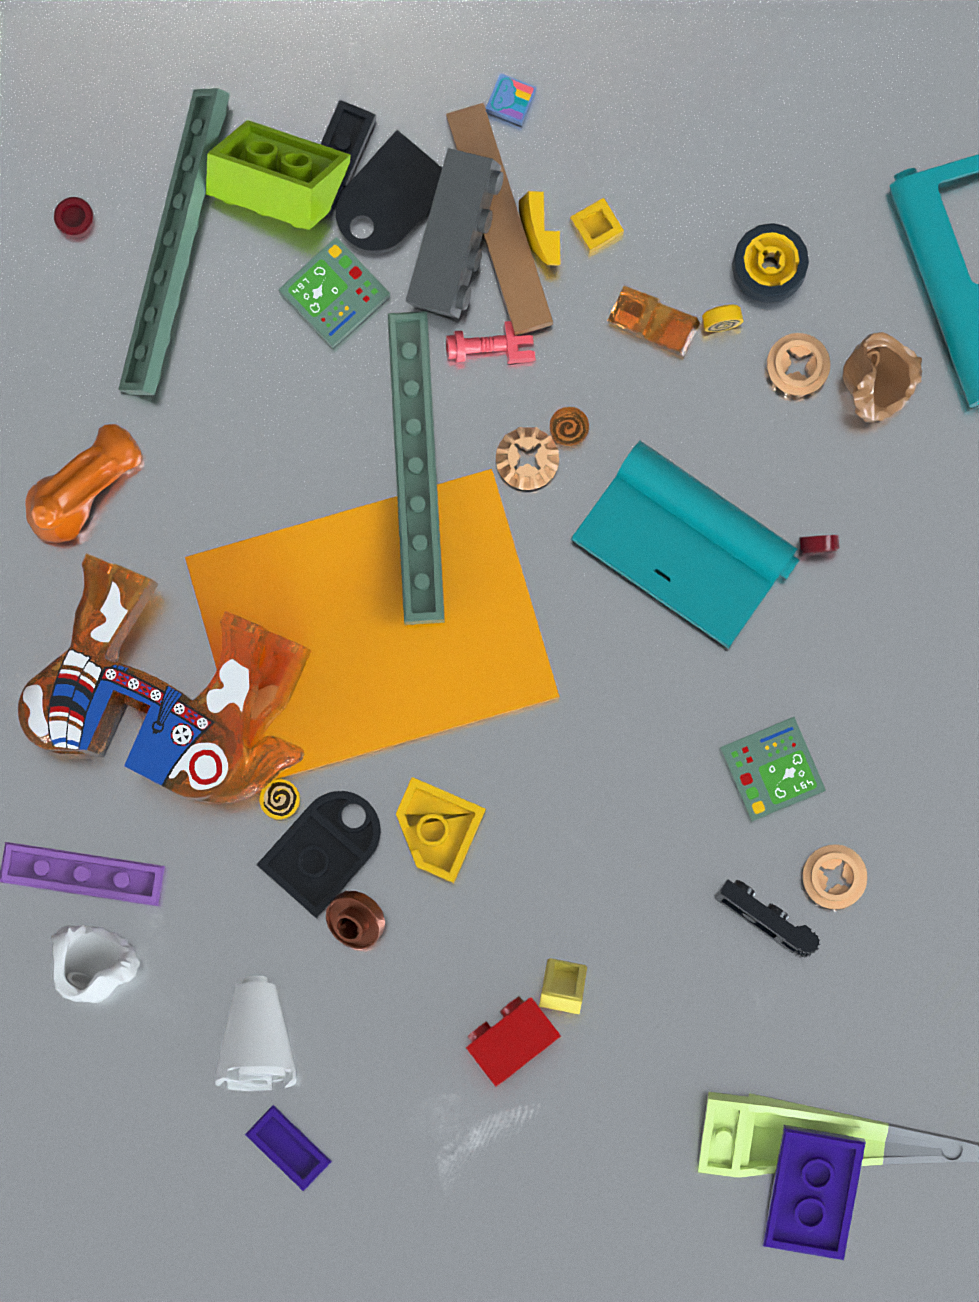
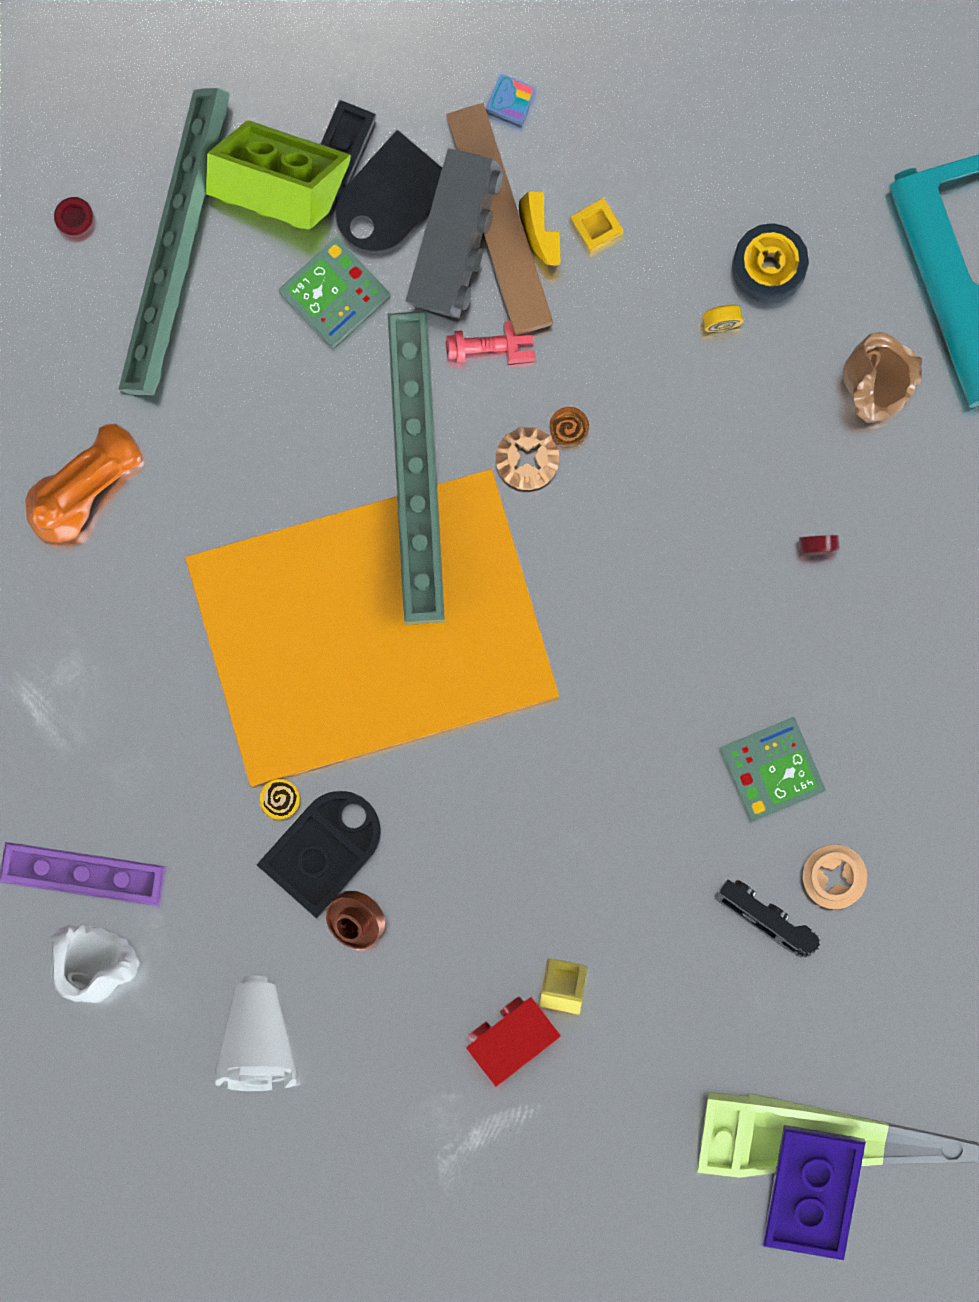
animal [18,553,311,804] -> none
dark purple tile [245,1105,332,1191] -> none
yellow plate [396,777,486,884] -> none
teal door [571,440,800,649] -> none
clear orange slope [607,286,700,358] -> none
light nougat gear [766,333,830,397] -> none

